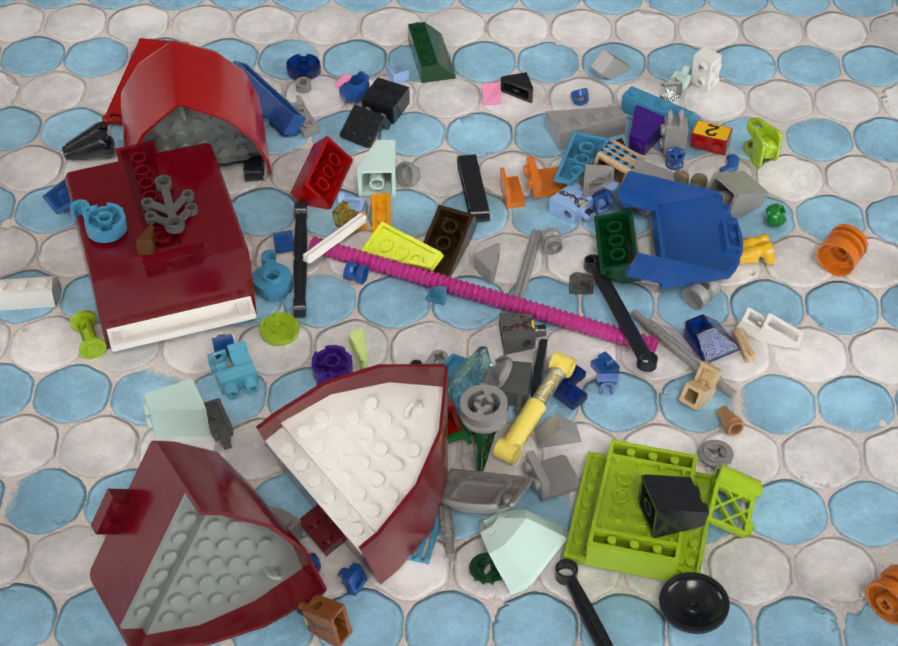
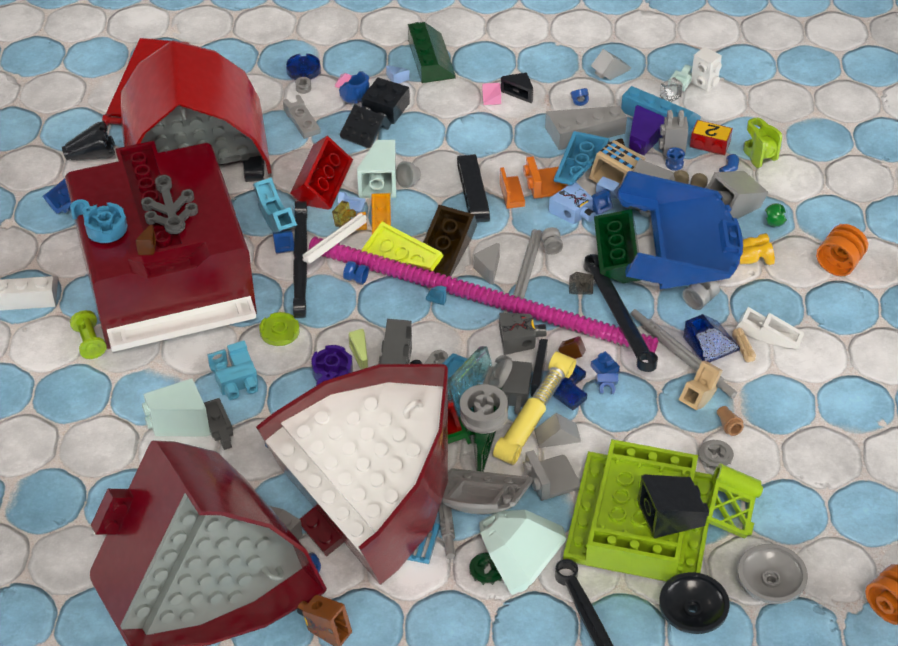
blue tile [211,334,234,359] -> none
blue brick [233,60,306,136] -> none
dark azure piece [253,249,293,302] -> none
blue tile [337,562,368,596] -> none
light grey slope [583,164,615,198] -> none
none -> medium azure arch [253,177,297,233]
none -> dark grey wedge [379,319,412,364]
none -> reddish brown slope [558,336,586,359]
none -> light grey dish [738,544,808,604]

